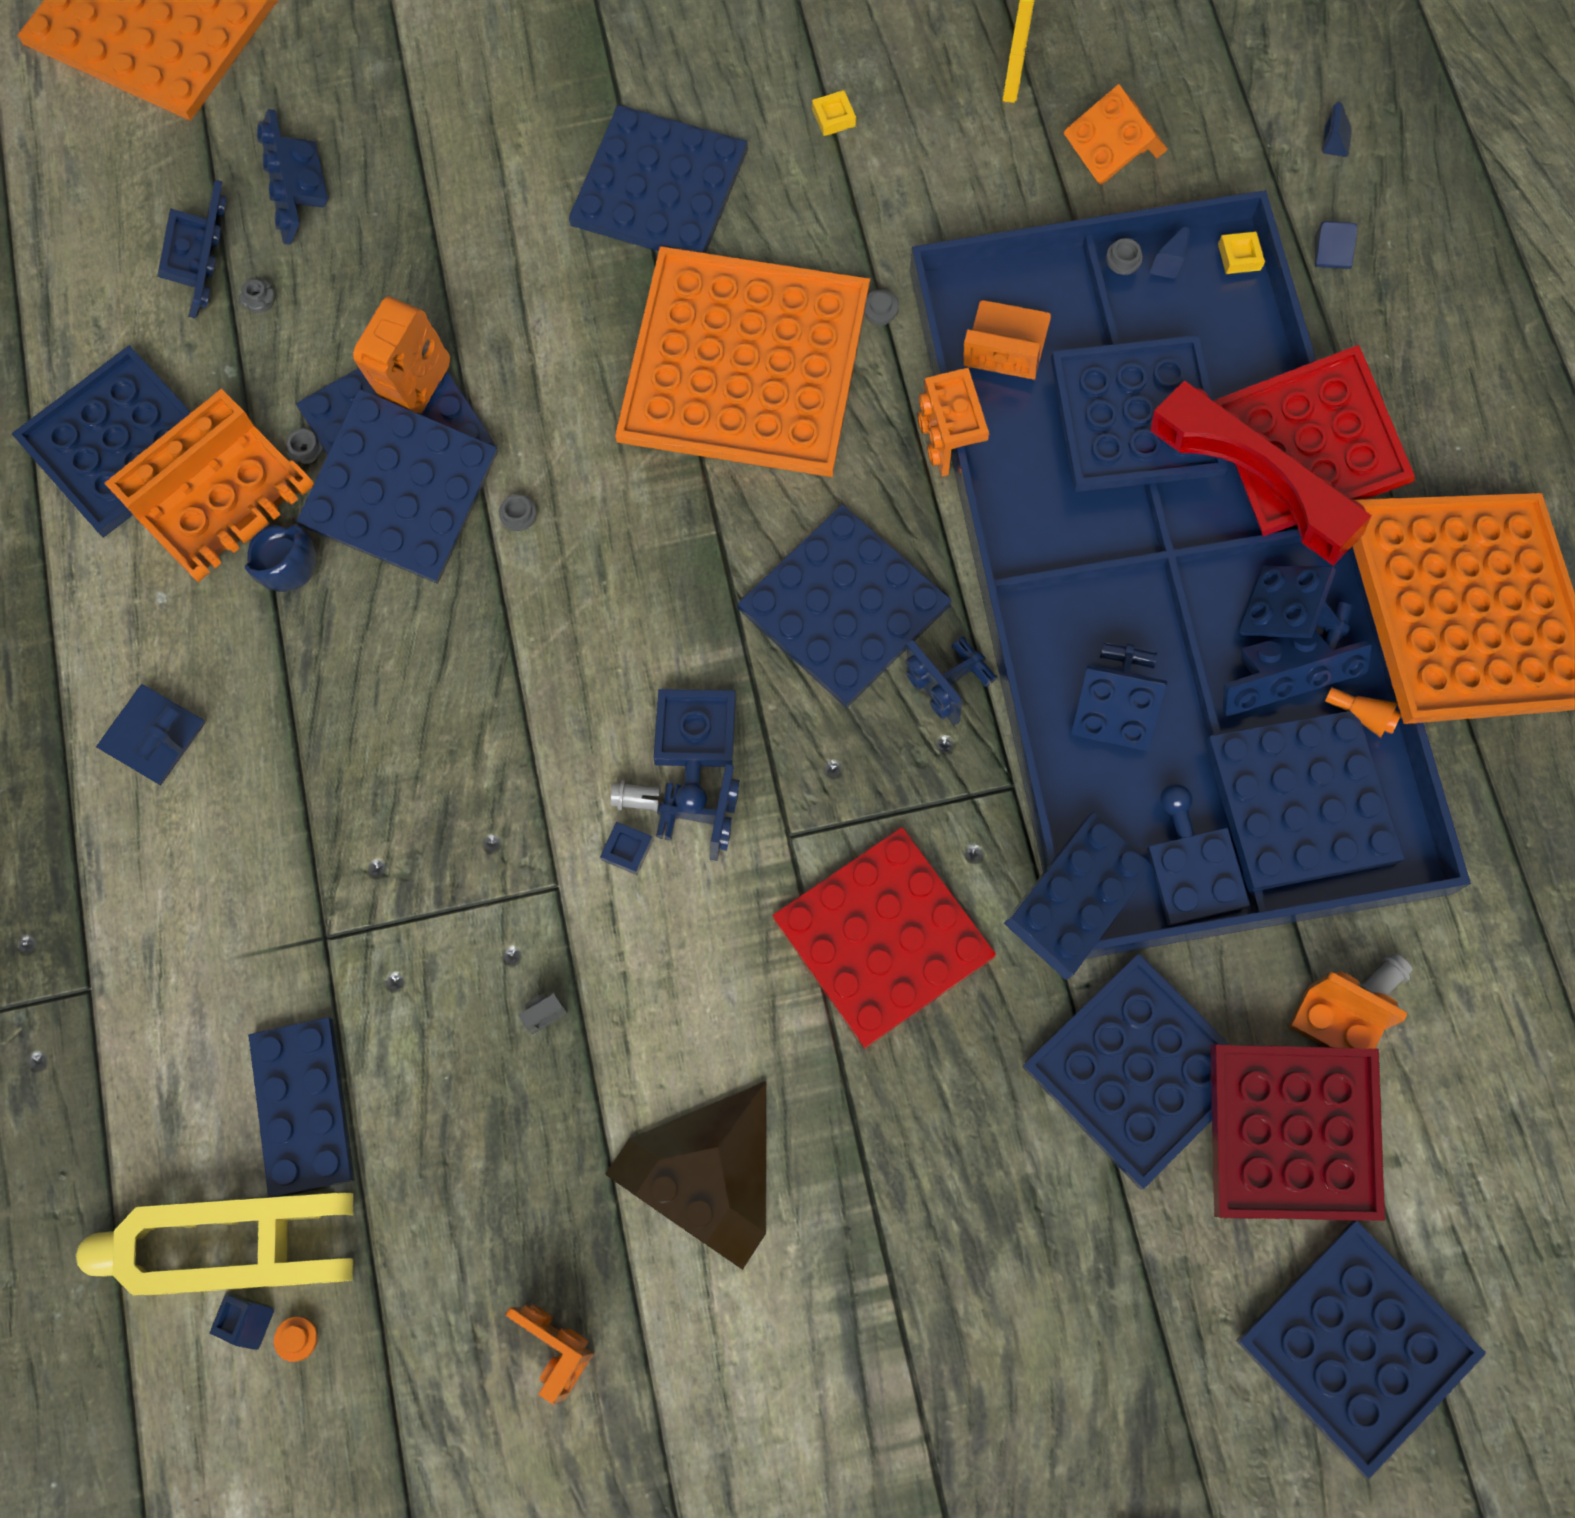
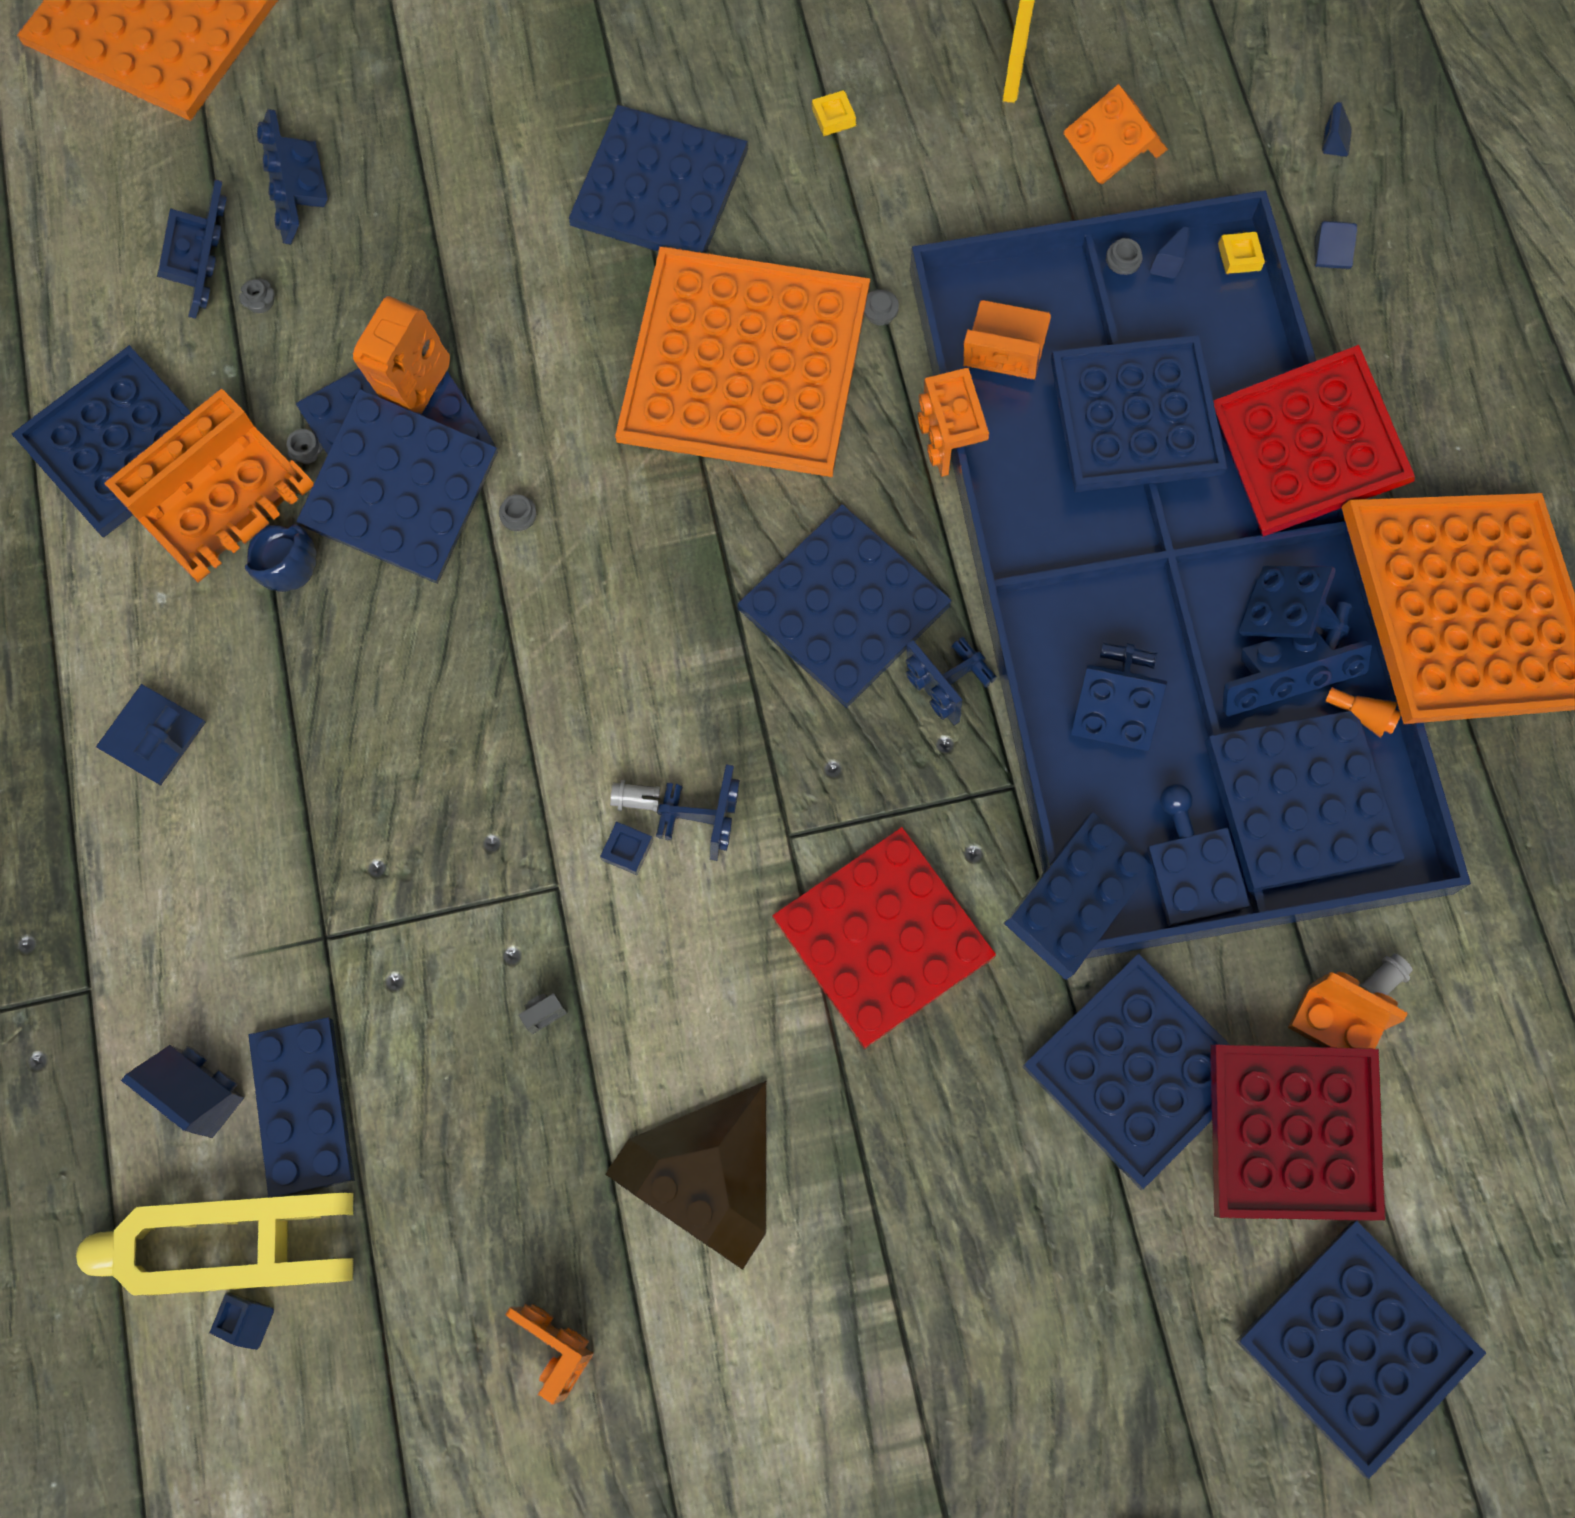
orange plate [274,1317,318,1362] -> none
dark blue plate [654,689,736,815] -> none
red arch [1150,381,1372,566] -> none
none -> dark blue slope [121,1045,244,1138]

